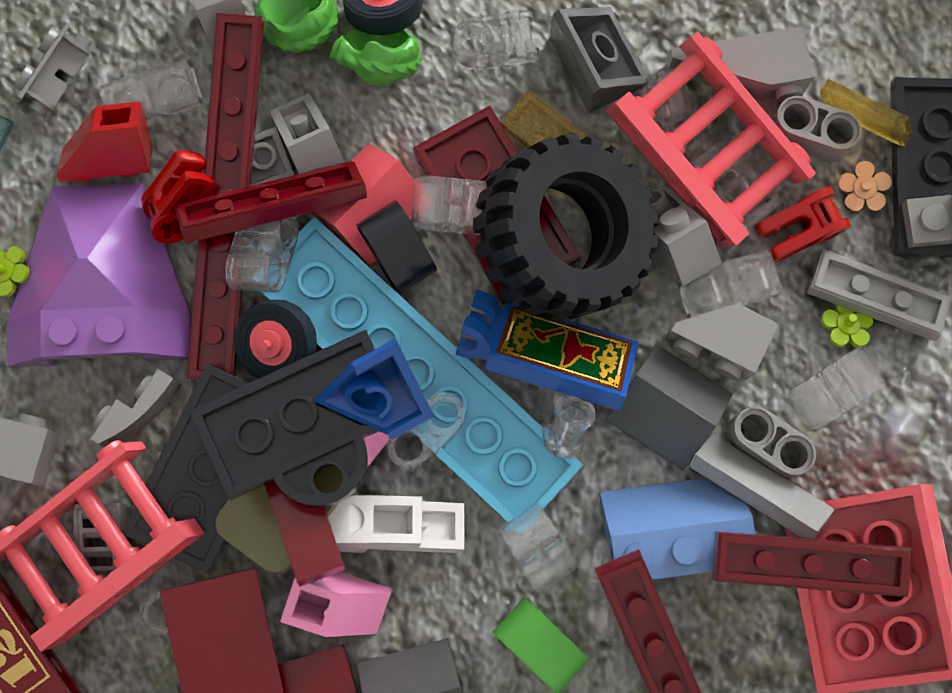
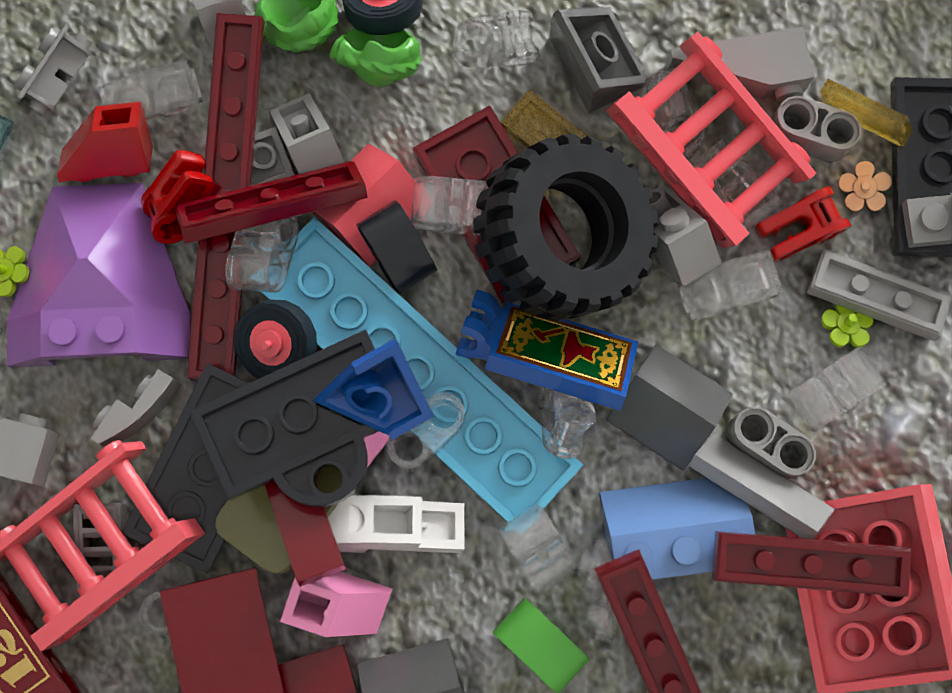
light grey slope [665,303,779,381] -> none

